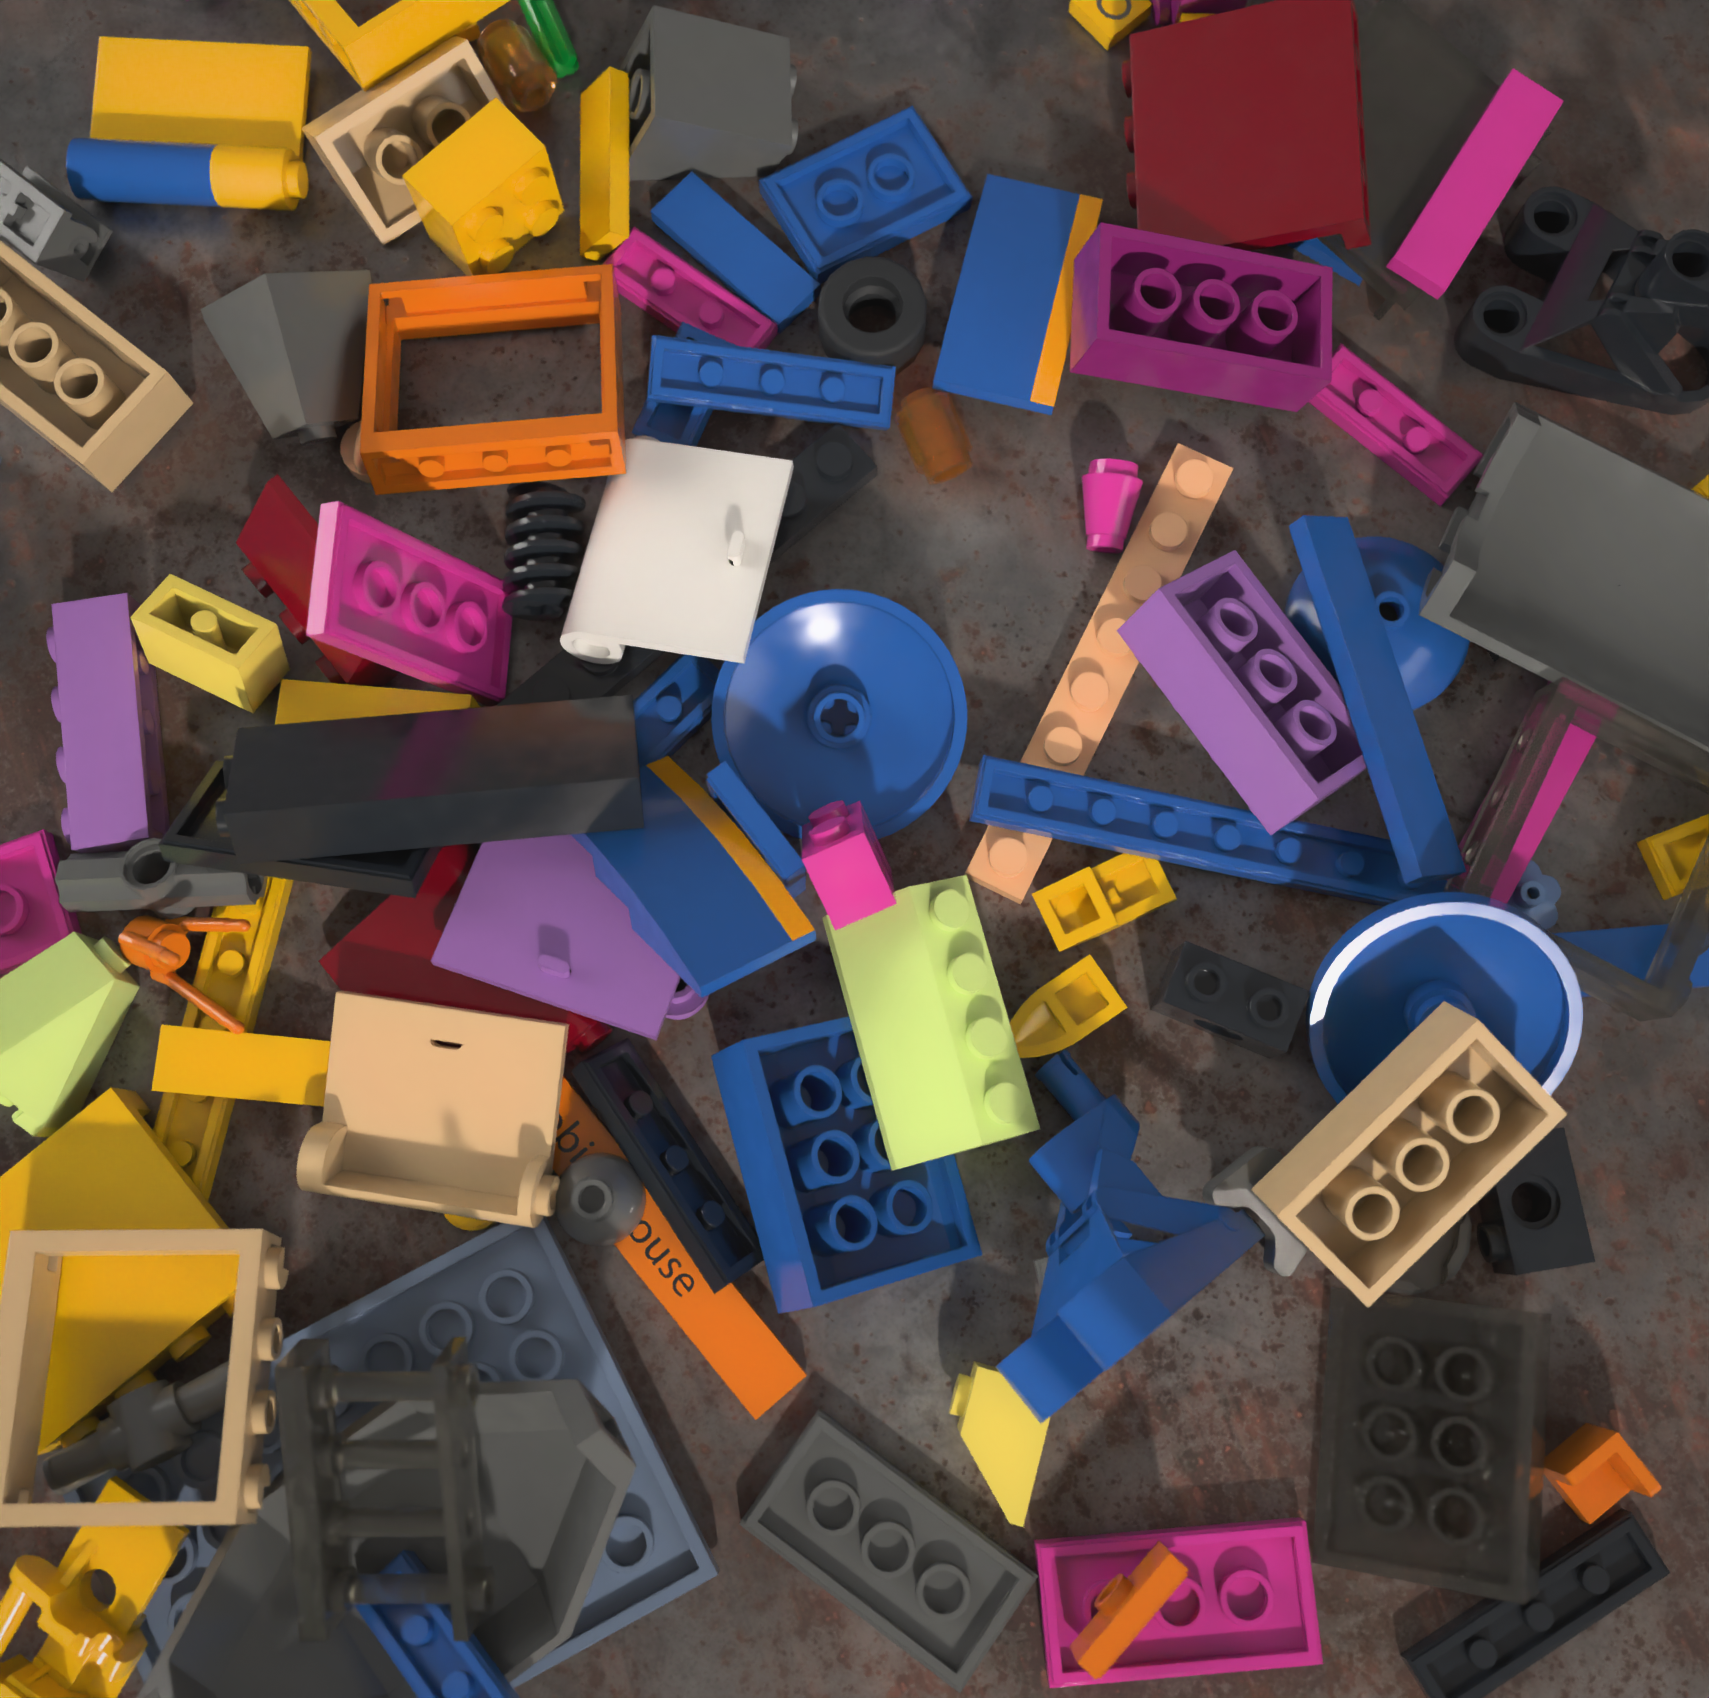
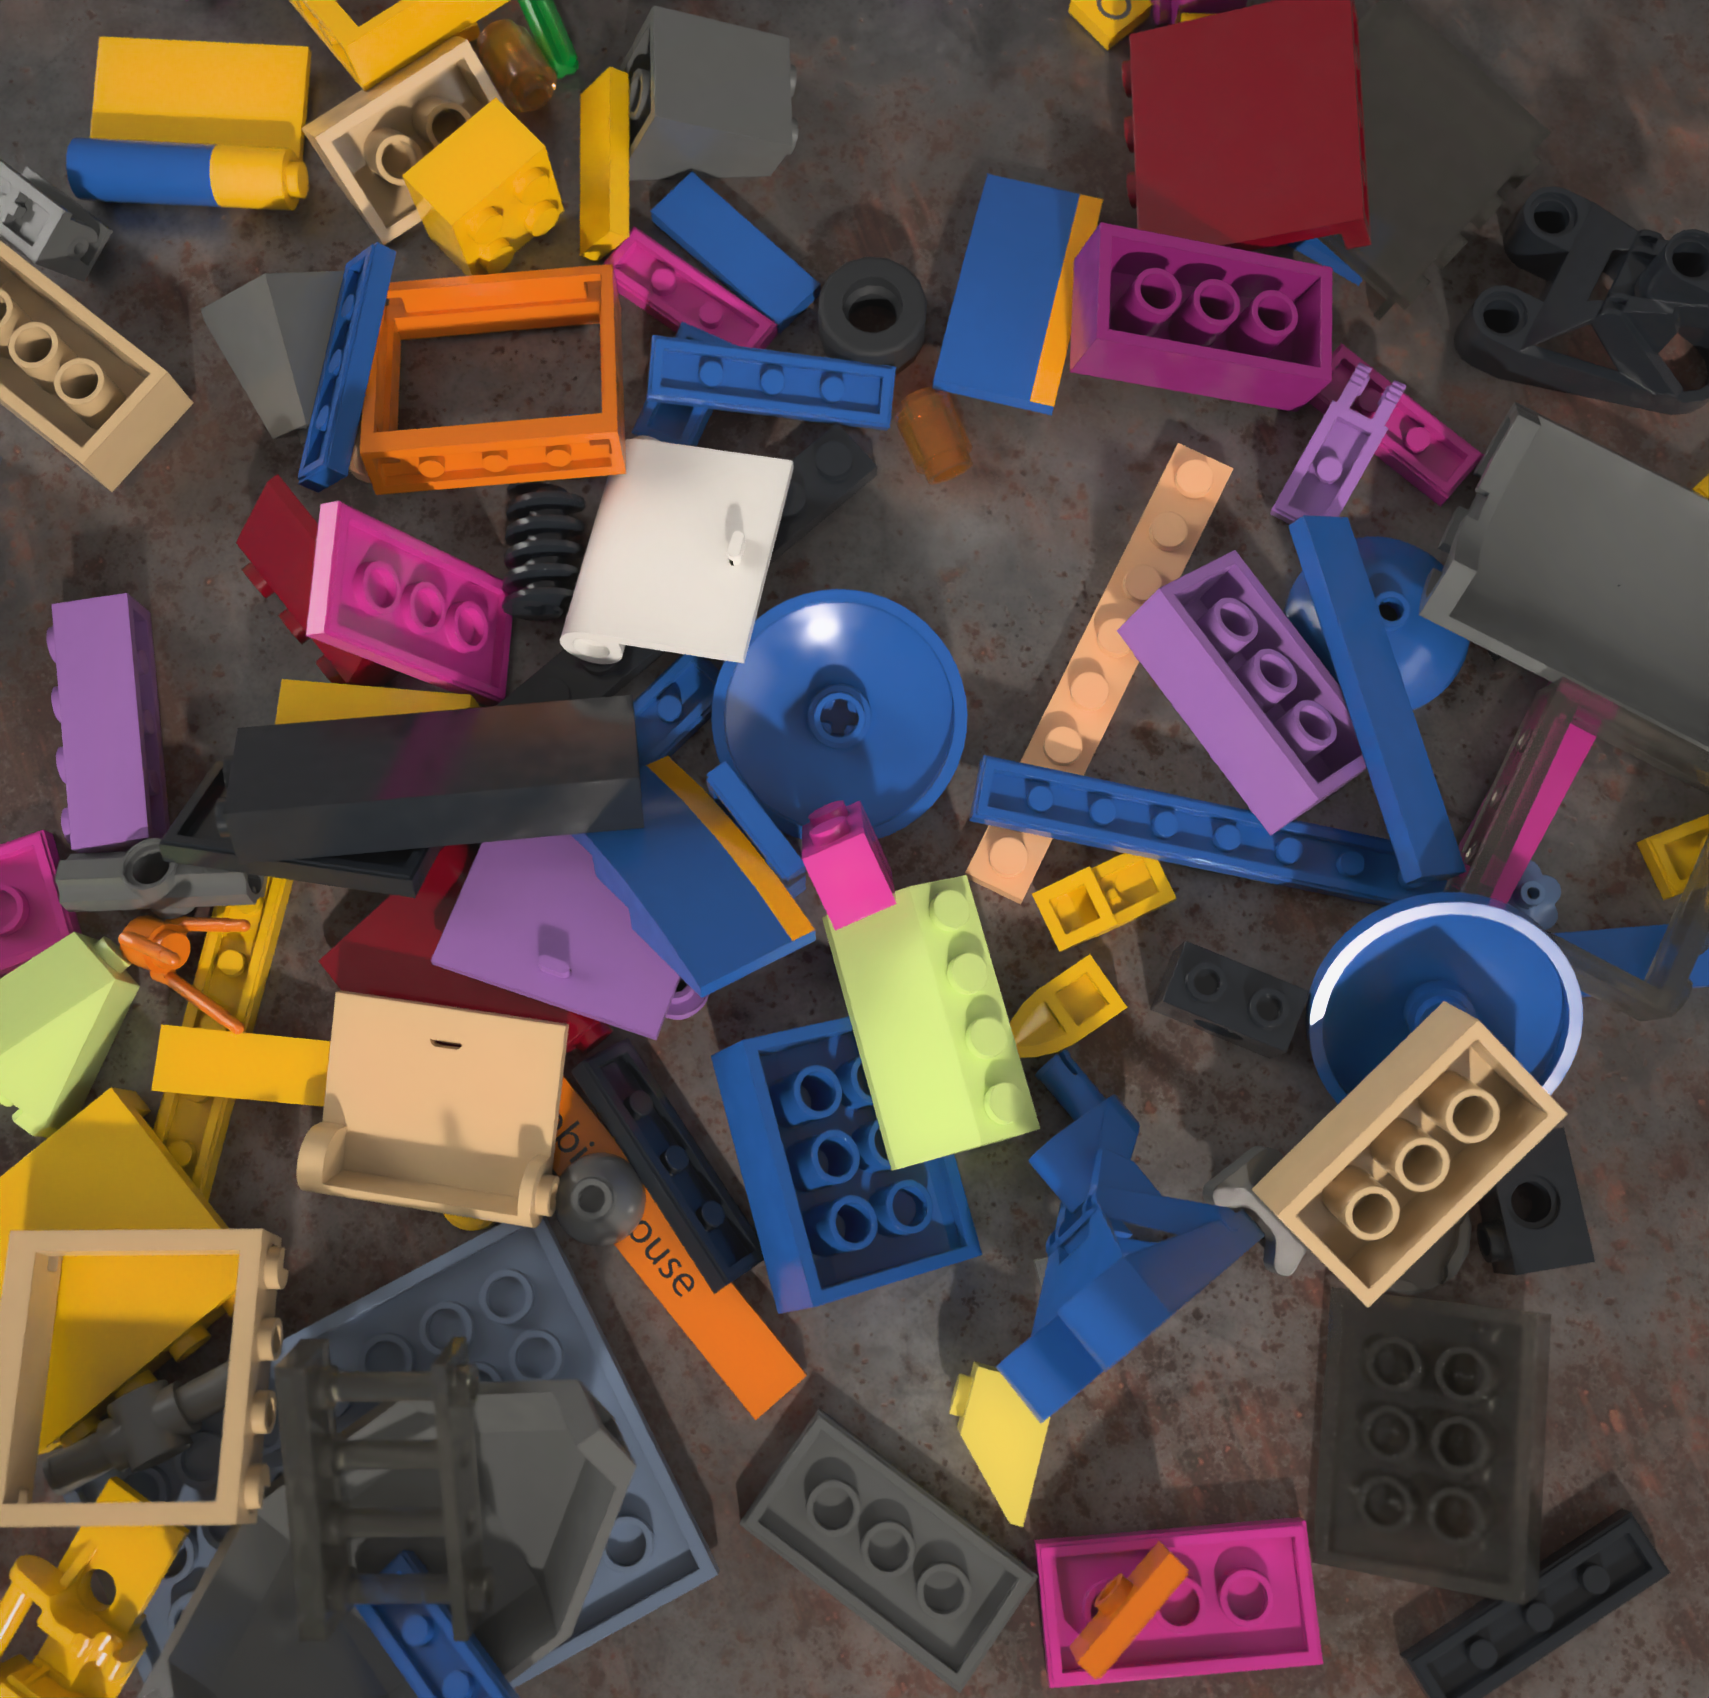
light yellow brick [130,574,290,713] -> none
blue tile [759,106,972,284] -> none
dark pink cone [1082,458,1143,553] -> none
dark pink tile [1386,68,1564,300] -> none
orange panel [1536,1423,1662,1524] -> none
none -> blue tile [297,242,396,493]
none -> medium lavender hinge [1270,362,1407,524]

